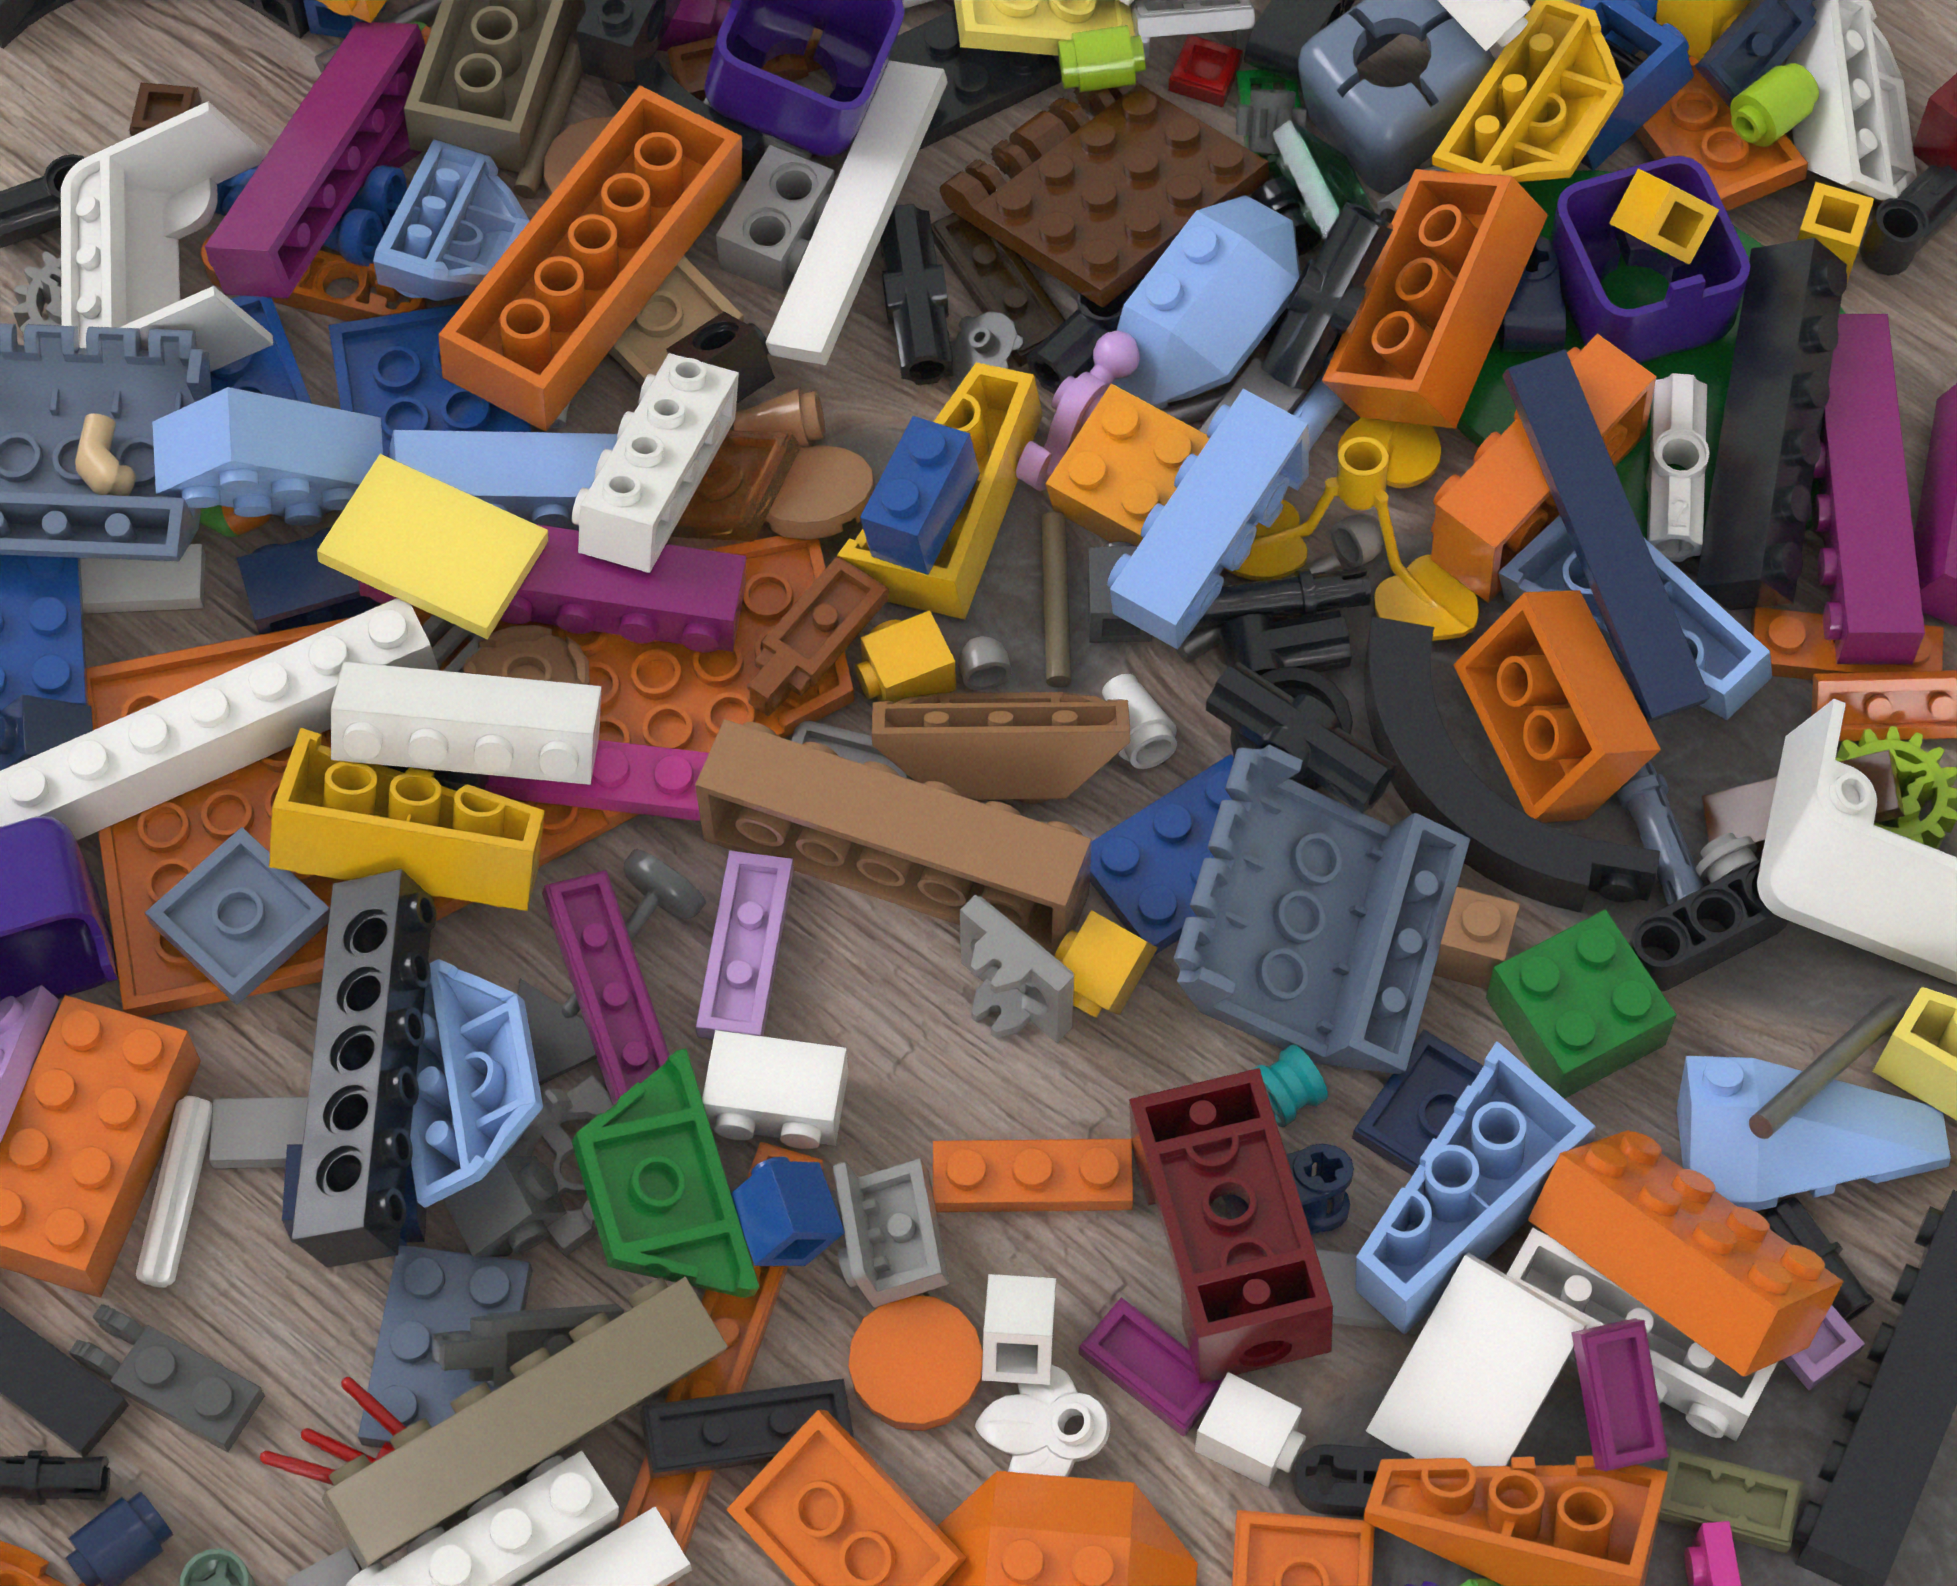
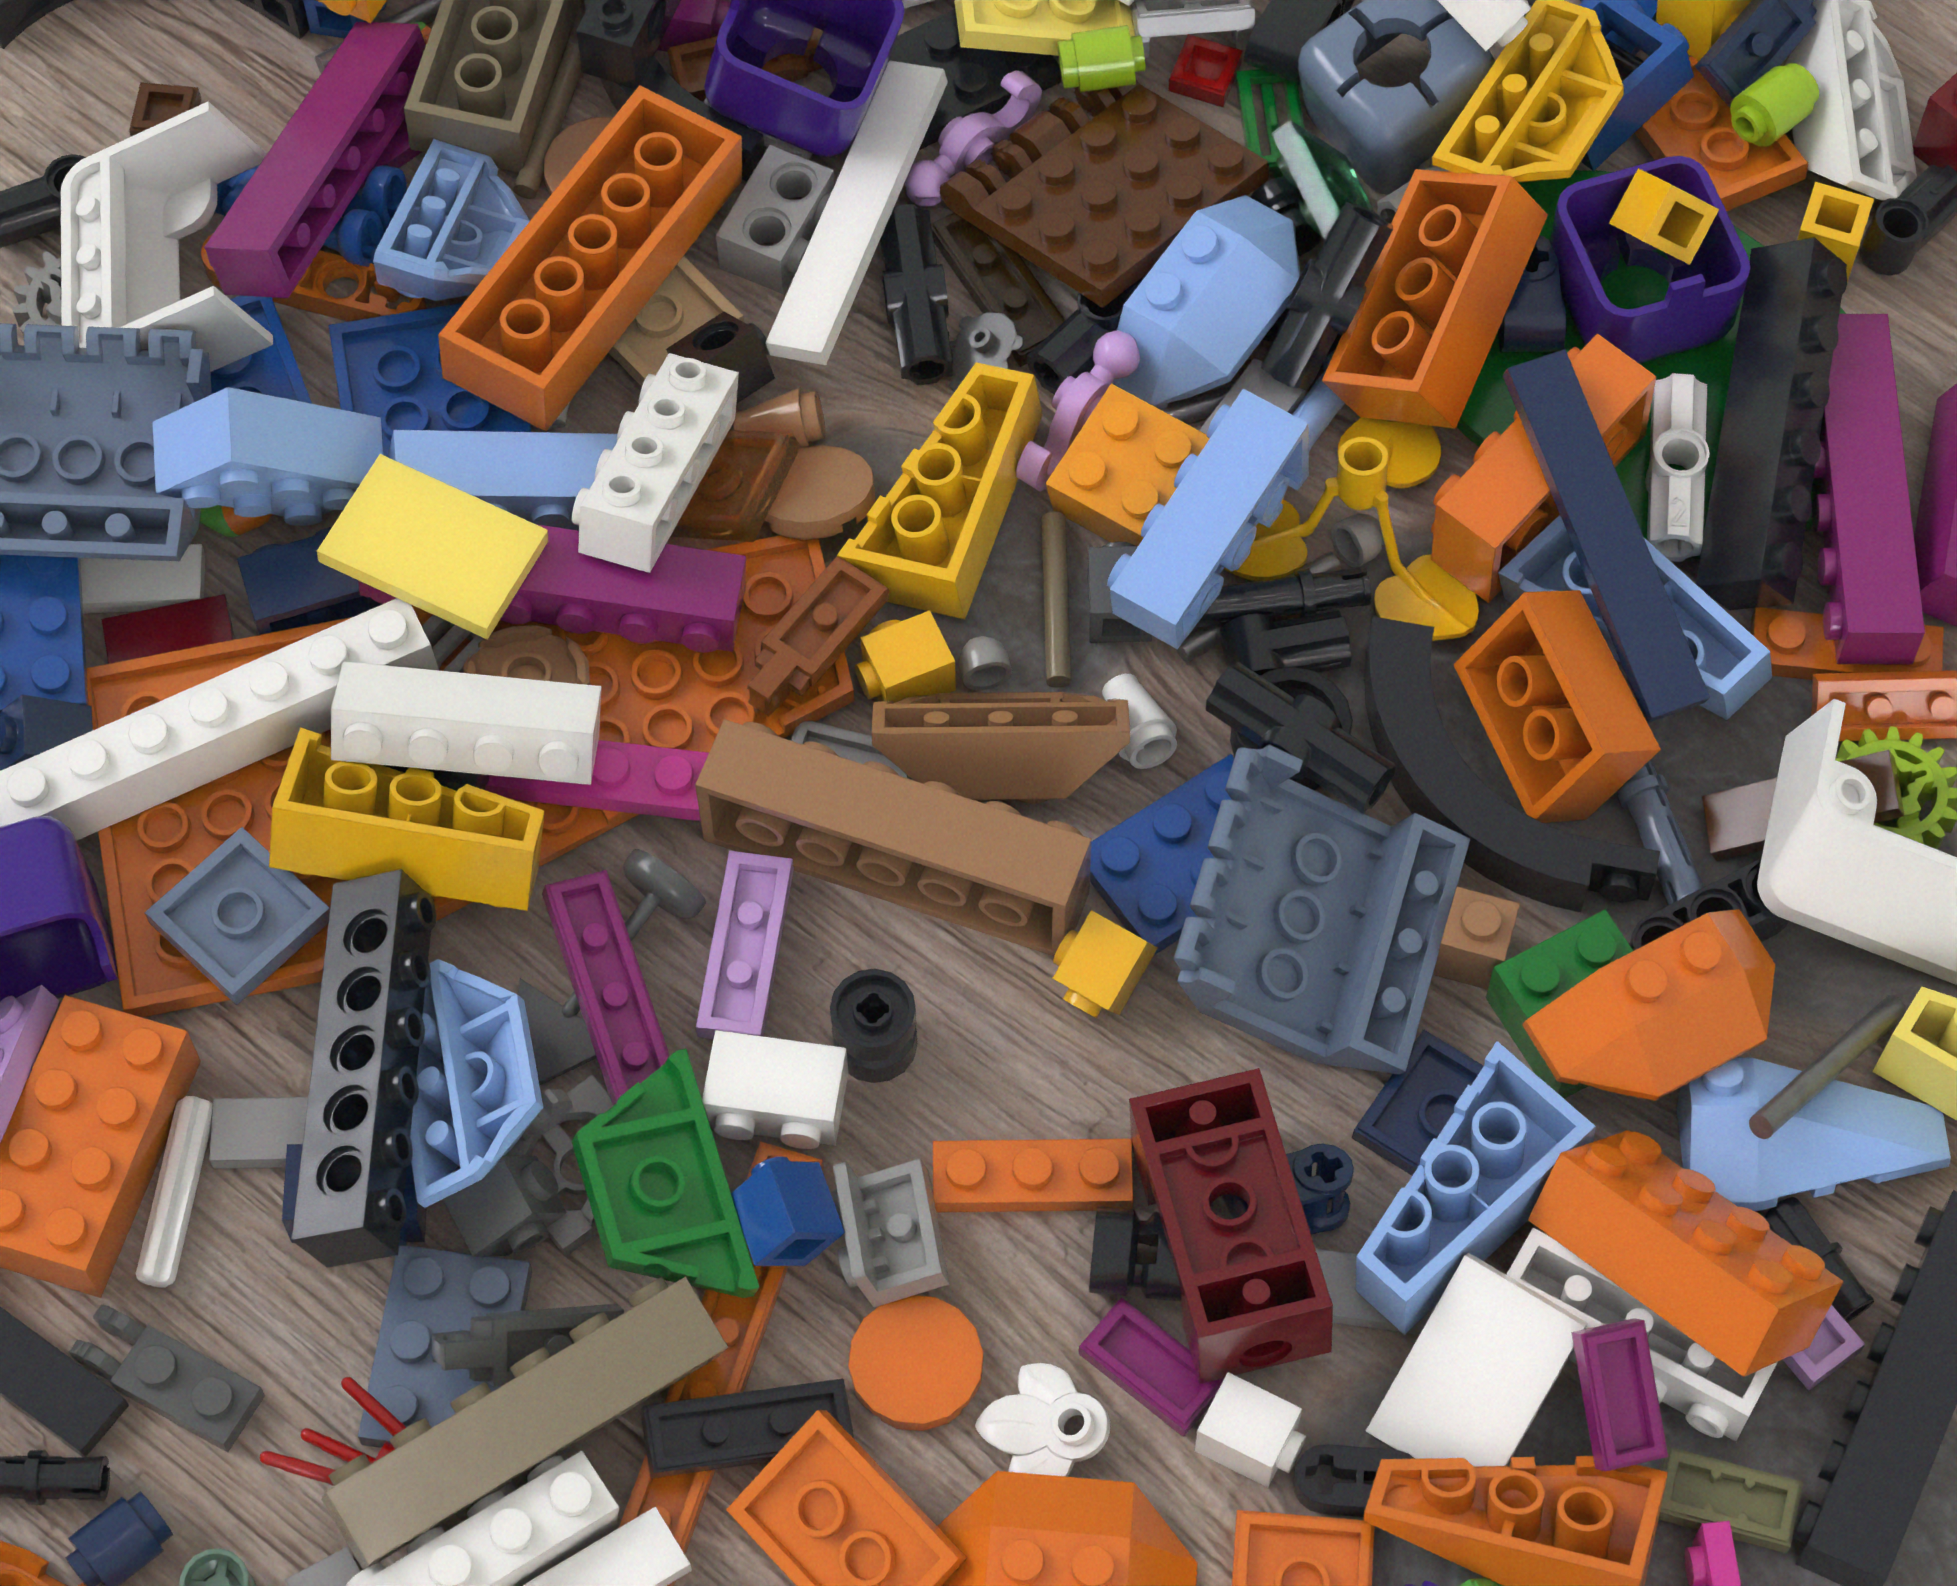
tan arm [75,414,136,496] -> none
blue brick [860,416,980,575] -> none
light grey piece [960,894,1074,1043] -> none
white brick [982,1274,1056,1385] -> none
dark grey gear [1236,89,1308,153] -> none
teal wheel [1251,1044,1329,1127] -> none
light grey plate [1695,833,1758,883] -> none
none -> dark red tile [101,594,235,664]
none -> black wheel [830,969,918,1083]
none -> lavender piece [905,70,1042,207]
none -> black wheel [1089,1206,1181,1302]
none -> orange wedge [1522,909,1775,1101]

